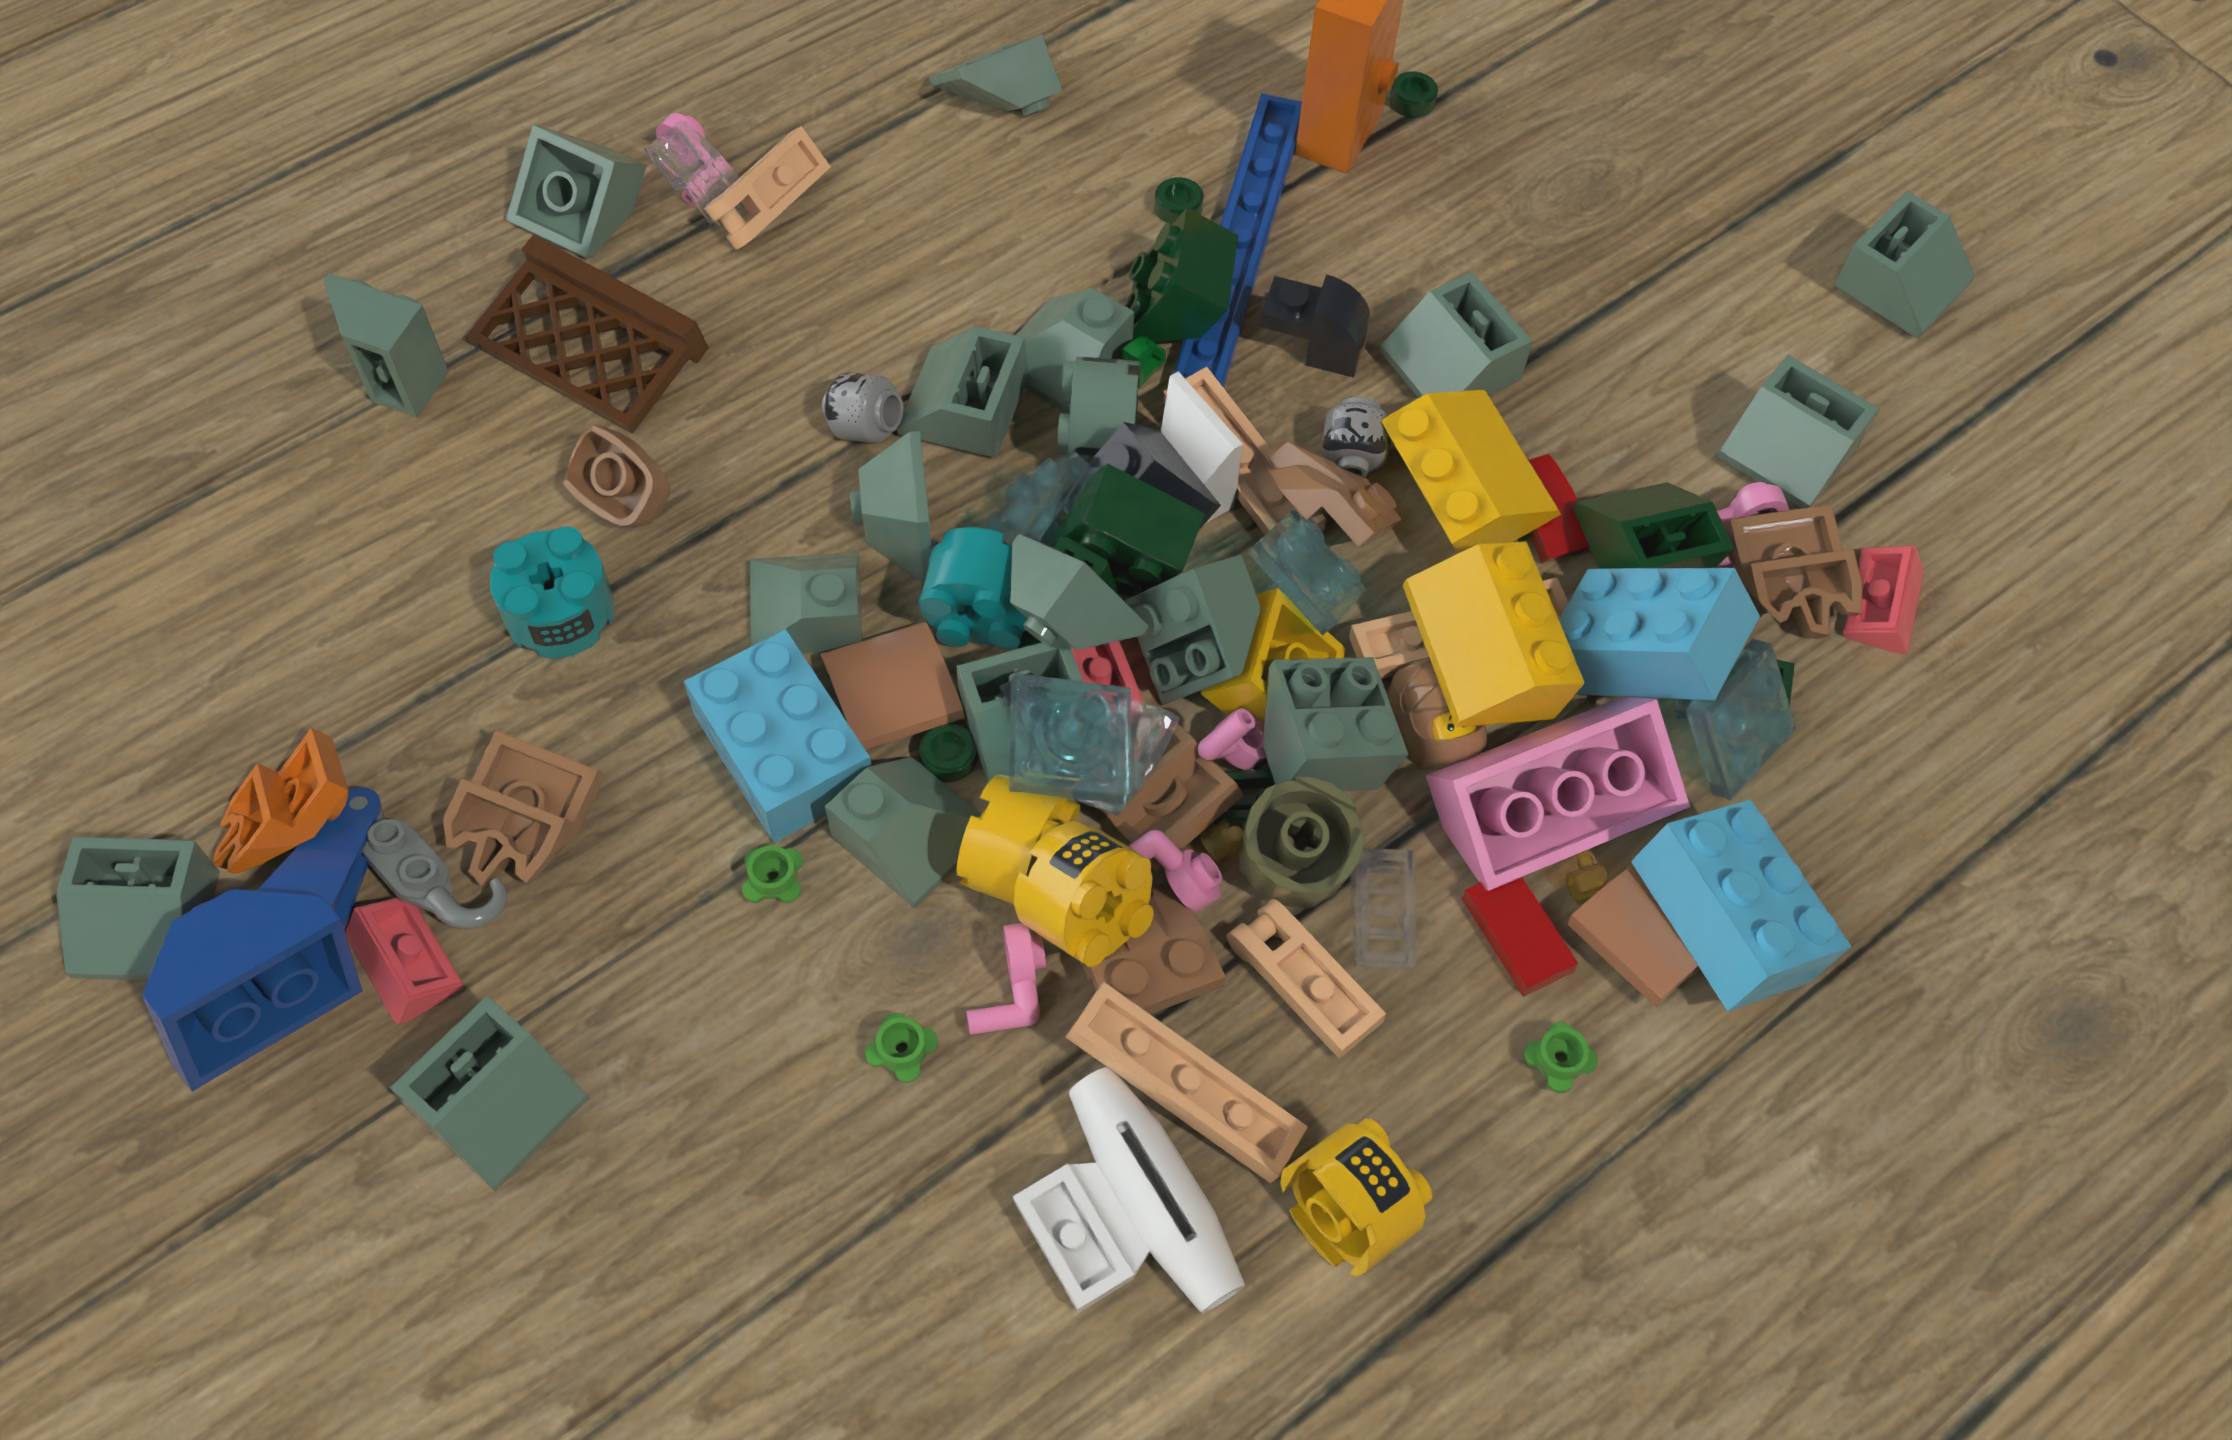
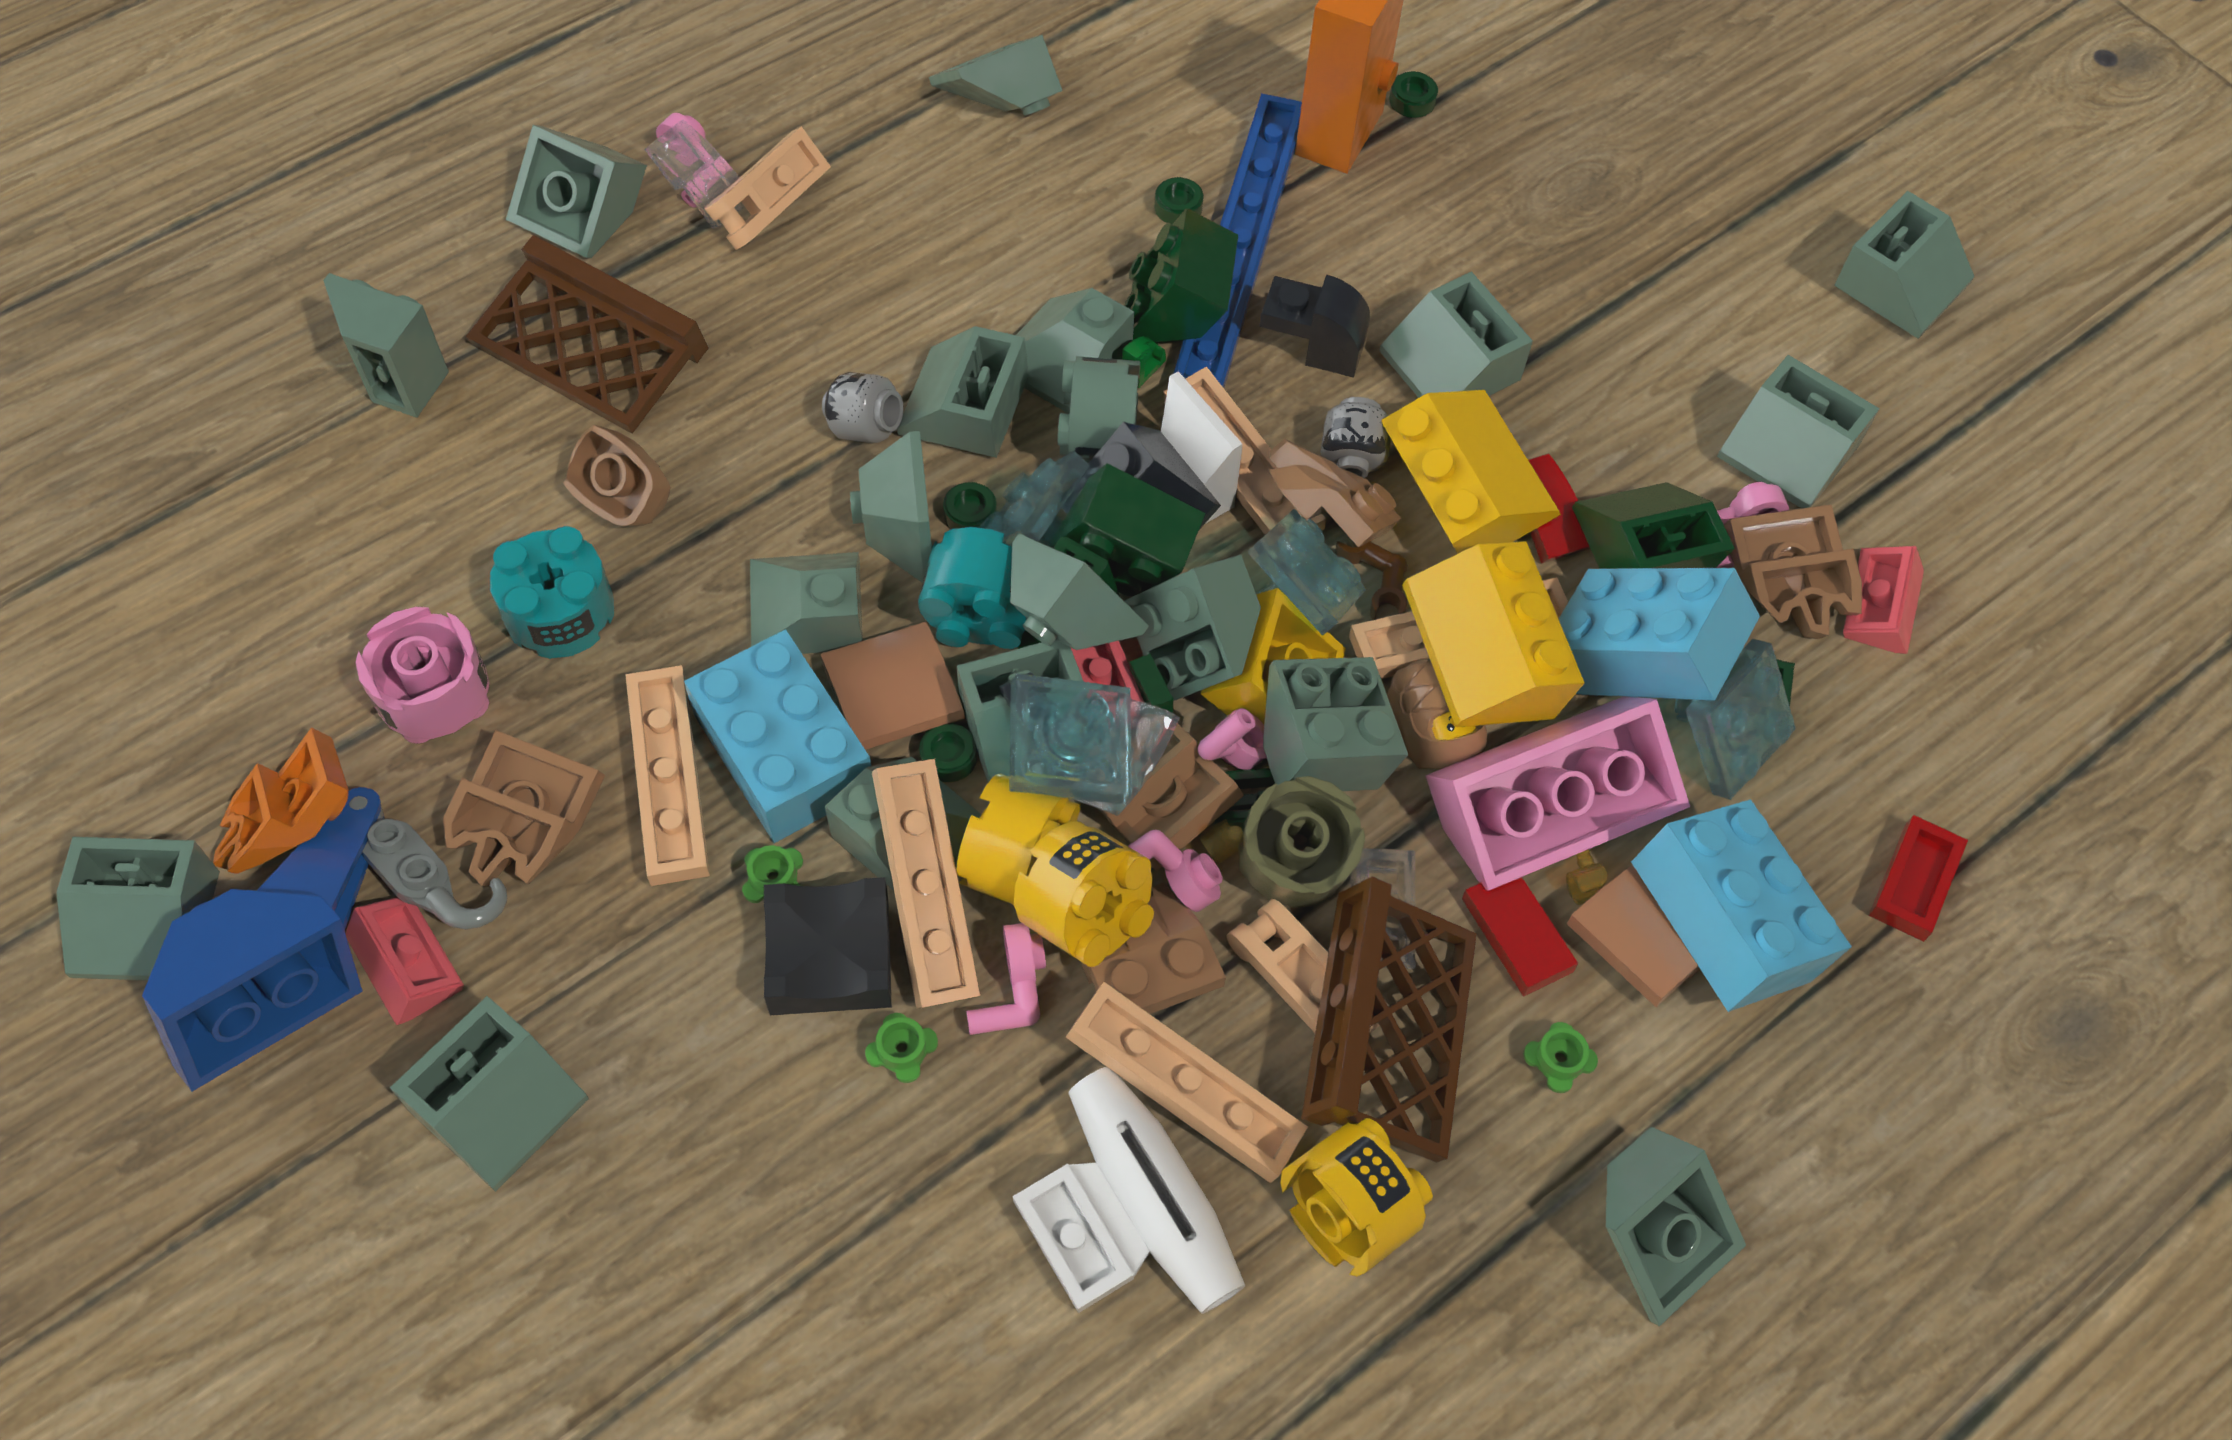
none -> bright pink brick [356,607,489,744]
none -> light nougat plate [625,665,710,886]
none -> black brick [764,877,892,1016]
none -> light nougat plate [872,759,980,1009]
none -> dark green tile [943,482,997,529]
none -> dark green tile [1129,654,1173,719]
none -> reddish brown fence [1301,876,1477,1163]
none -> reddish brown arm [1335,536,1408,620]
none -> sand green slope [1606,1127,1746,1326]
none -> red tile [1868,815,1968,942]

